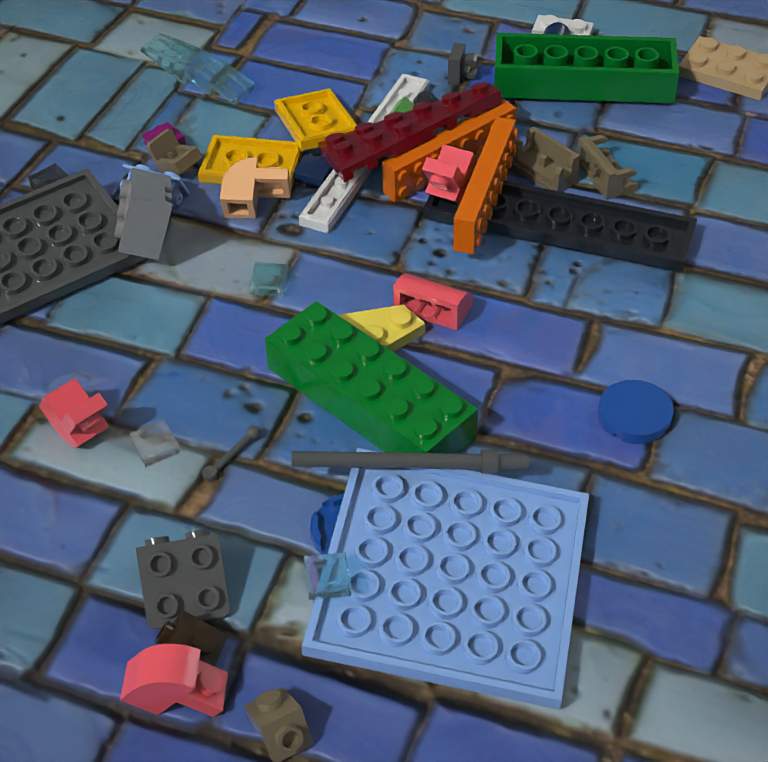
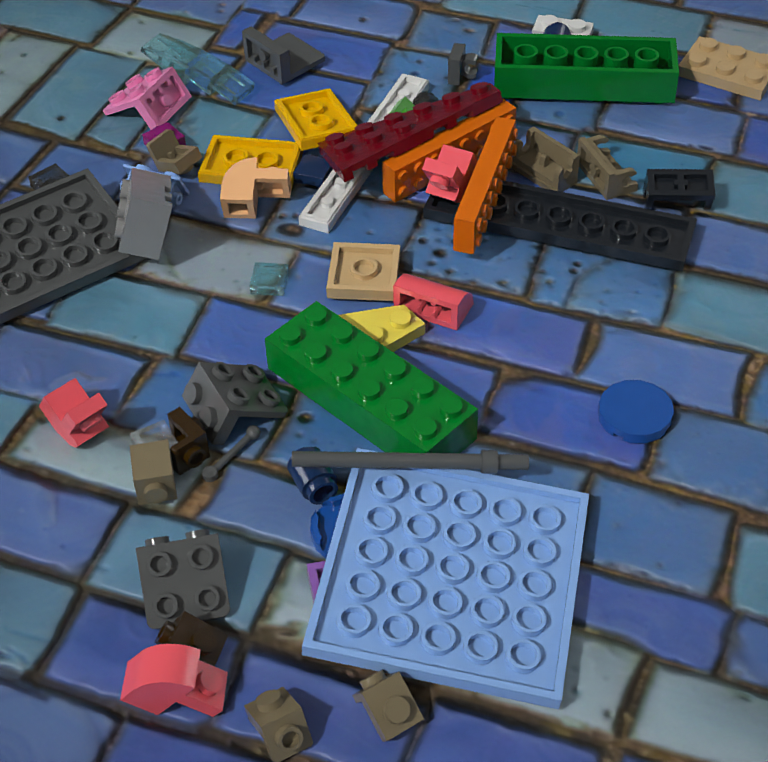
clear light blue tile [304,552,351,600] -> none
none -> bright pink bracket [102,66,192,130]
none -> dark tan brick [129,439,177,505]
none -> dark brown bracket [167,407,210,475]
none -> dark grey bracket [182,362,288,445]
none -> dark grey bracket [242,26,325,85]
none -> dark blue brick [287,447,338,505]
none -> tan plate [326,242,401,301]
none -> dark tan bracket [352,669,424,742]
none -> black hinge [643,169,716,210]

